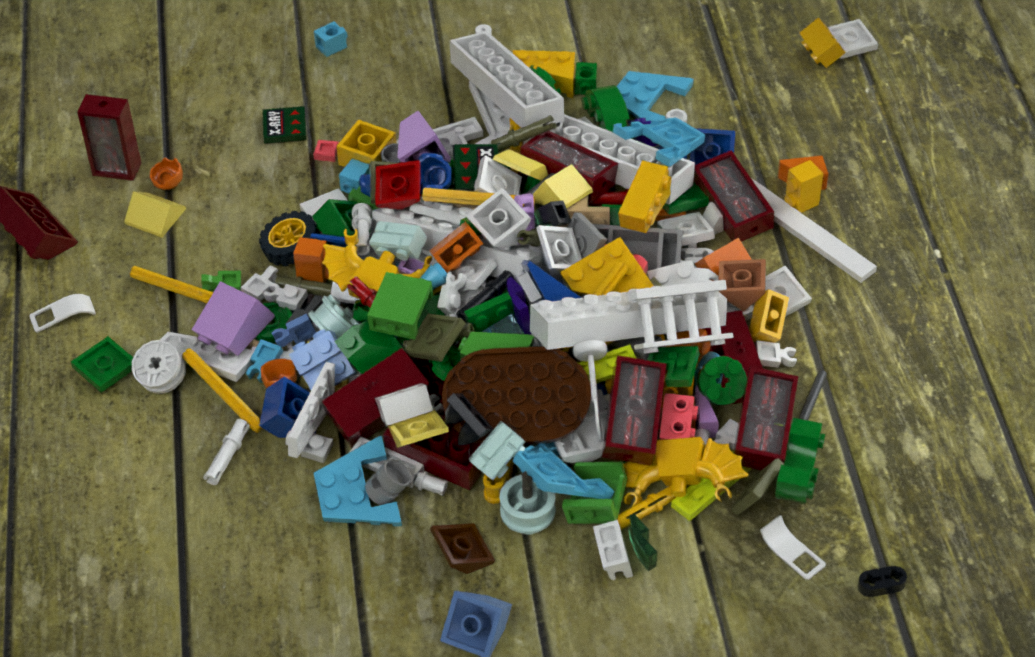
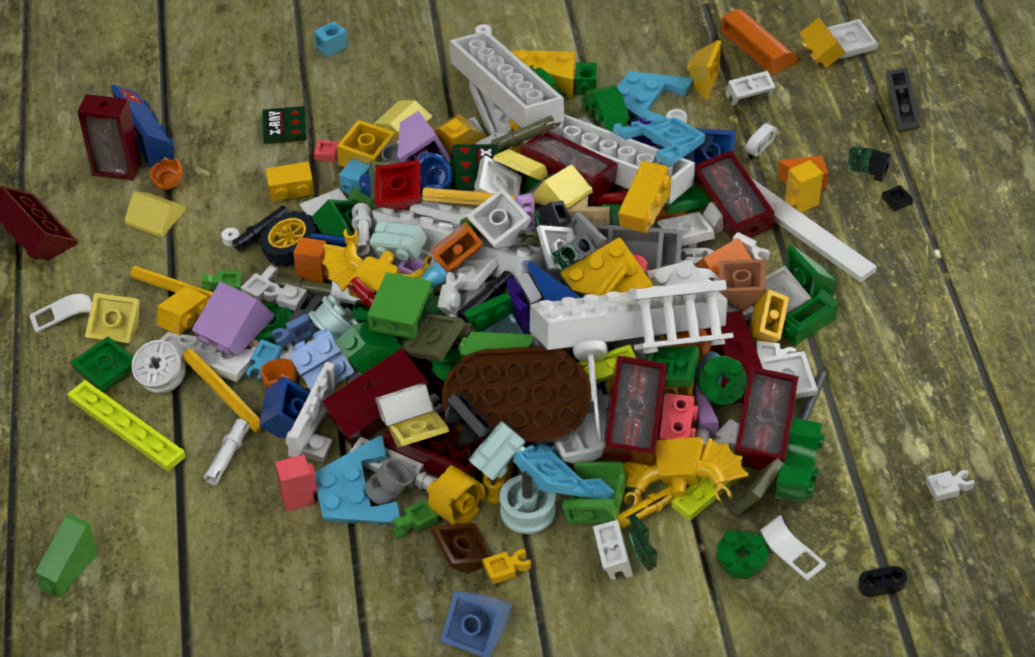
none -> bright green slope [35,513,98,598]
none -> neon yellow plate [67,380,186,472]
none -> light yellow slope [85,293,140,344]
none -> blue slope [111,84,175,168]
none -> yellow brick [157,286,208,335]
none -> white piece [221,228,240,247]
none -> black pin [232,205,290,252]
none -> yellow brick [265,162,314,202]
none -> coral brick [275,455,317,511]
none -> light yellow slope [373,100,433,139]
none -> bright green plate [392,499,439,539]
none -> yellow brick [427,465,485,524]
none -> yellow slope [432,113,487,157]
none -> yellow plate [482,549,531,585]
none -> clear green leg [551,232,596,270]
none -> yellow slope [687,40,721,99]
none -> green plate [716,530,768,579]
none -> orange brick [721,9,798,75]
none -> white hinge [726,71,776,106]
none -> white plate [732,232,770,260]
none -> white beam [745,123,777,157]
none -> white hinge [759,351,818,399]
none -> green window [782,288,839,346]
none -> green slope [786,245,836,299]
none -> leg [847,146,891,182]
none -> black tile [881,185,913,211]
none -> dark grey slope [886,67,920,131]
none -> white plate [925,470,974,502]

